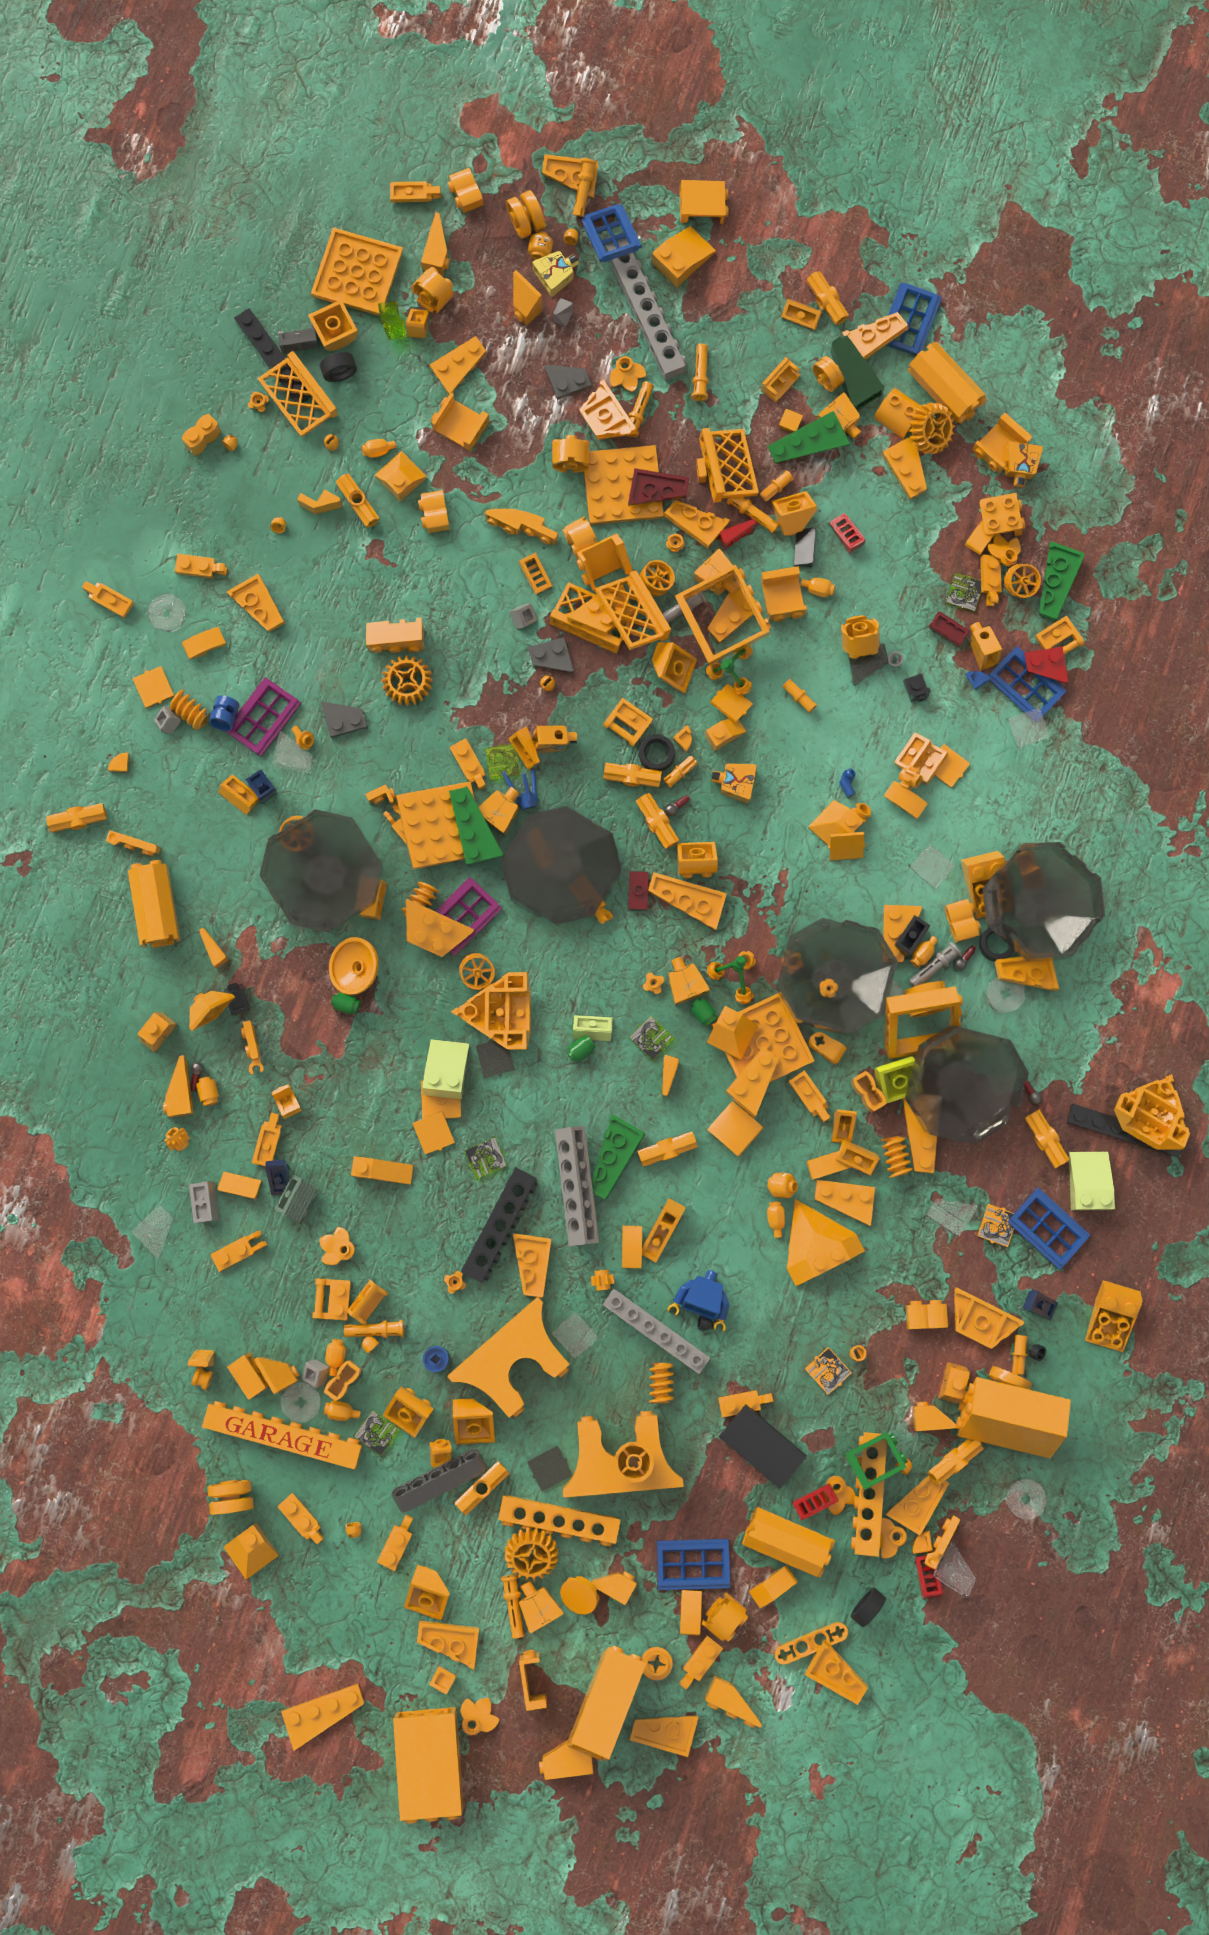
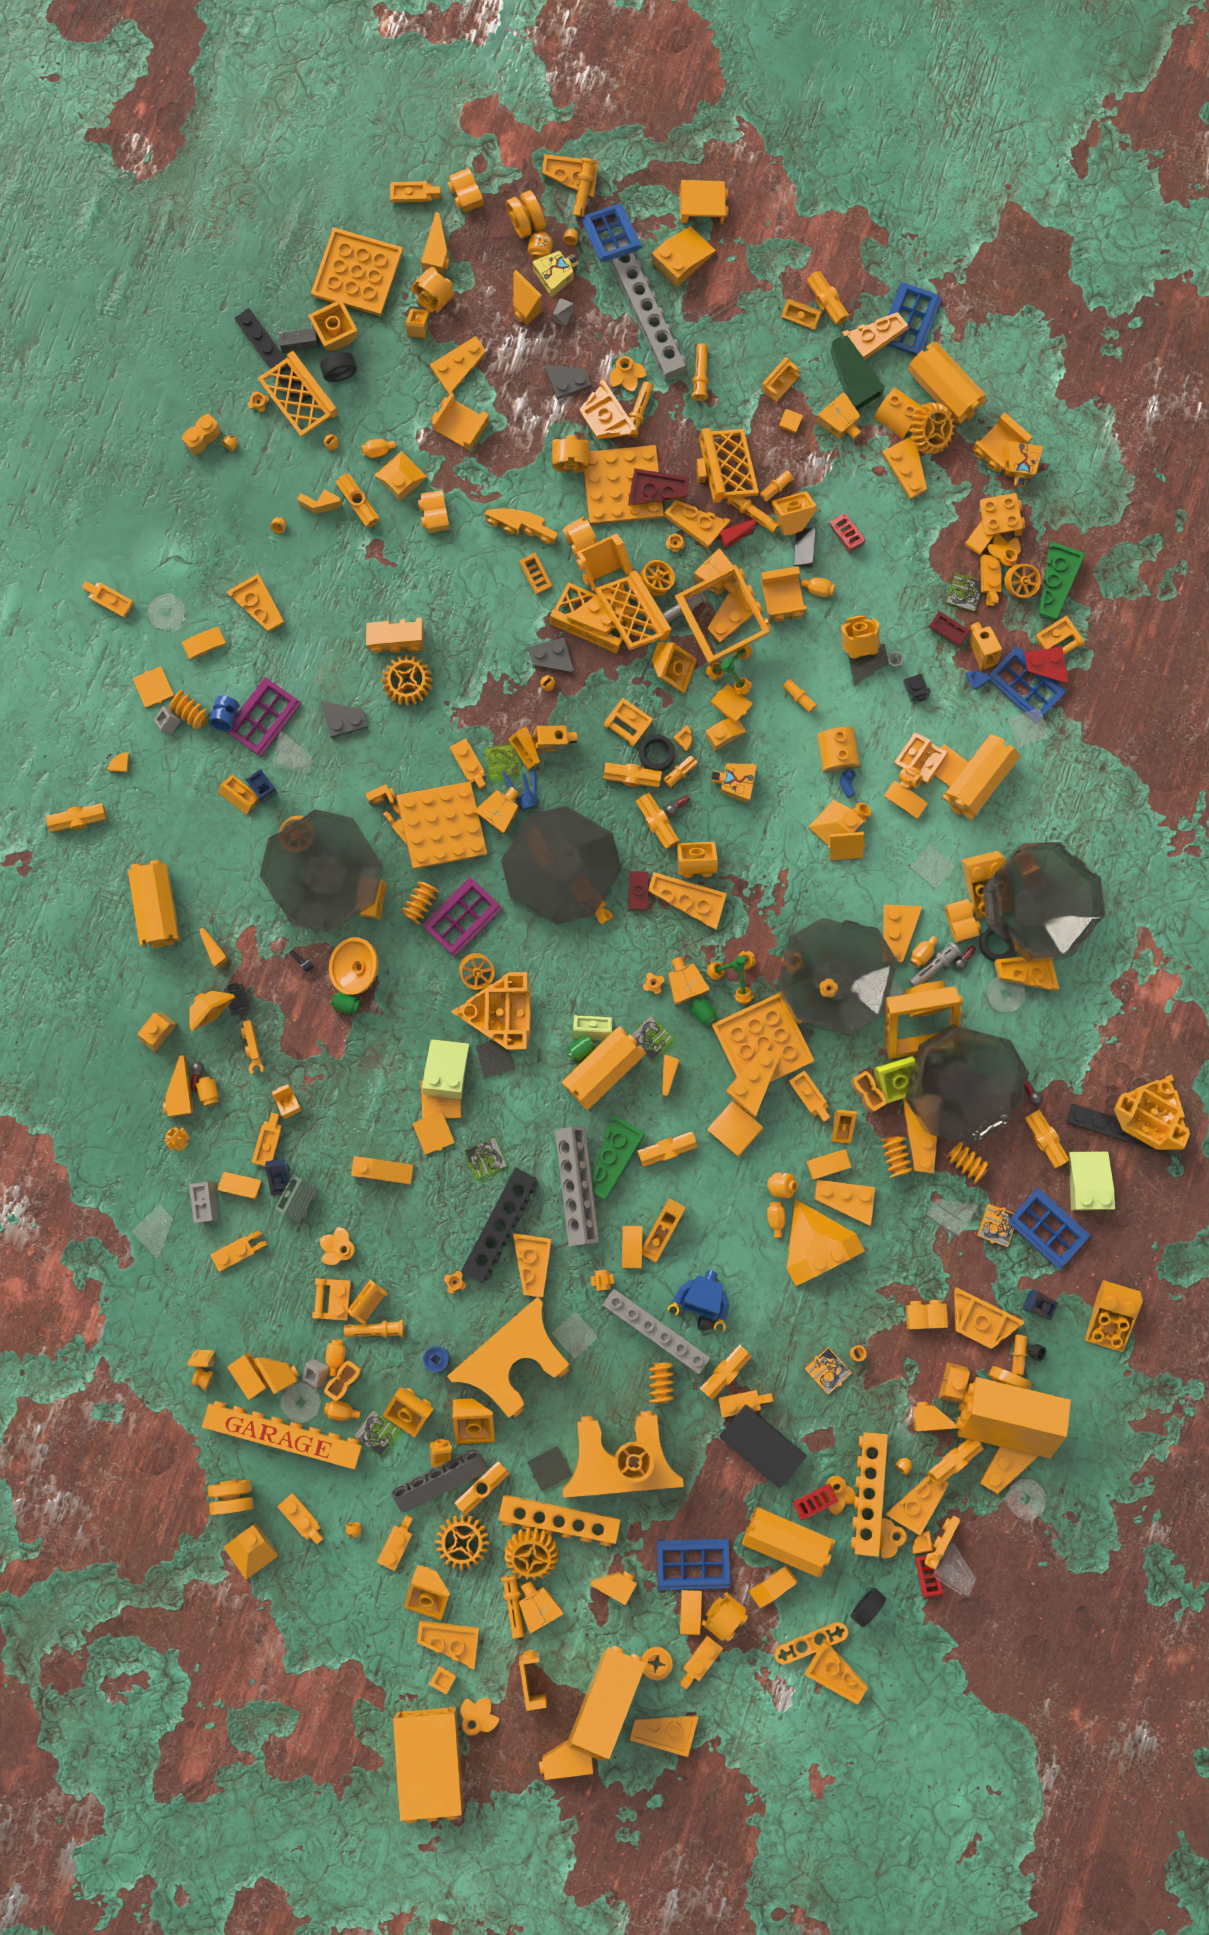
light orange hinge [106,830,161,856] -> none
light orange plate [174,554,228,579] -> none
light orange wing [281,1683,365,1751] -> none
light orange plate [291,726,314,750] -> none
light orange hinge [362,1336,379,1354] -> none
clear neon green slope [378,301,406,340] -> none
light orange wing [405,898,474,957] -> none
green wing [449,786,504,865] -> none
light grey slope [509,603,537,628] -> none
light orange tile [560,1576,600,1615] -> none
light orange slope [705,1676,762,1728] -> none
light orange slope [706,1006,758,1060] -> none
green wing [767,411,850,464] -> none
light orange piece [809,1032,847,1065] -> none
light orange wheel [812,356,844,392] -> none
light orange slope [836,1139,879,1176] -> none
green window [845,1432,908,1490] -> none
black slope [894,915,931,958] -> none
none -> black hand [290,950,314,971]
none -> light orange gear [435,1514,489,1570]
none -> light orange brick [561,1026,646,1111]
none -> light orange piece [700,1345,752,1400]
none -> light orange brick [817,727,860,772]
none -> light orange brick [942,734,1021,820]
none -> light orange piece [946,1141,988,1184]
none -> light orange wing [979,1446,1038,1494]

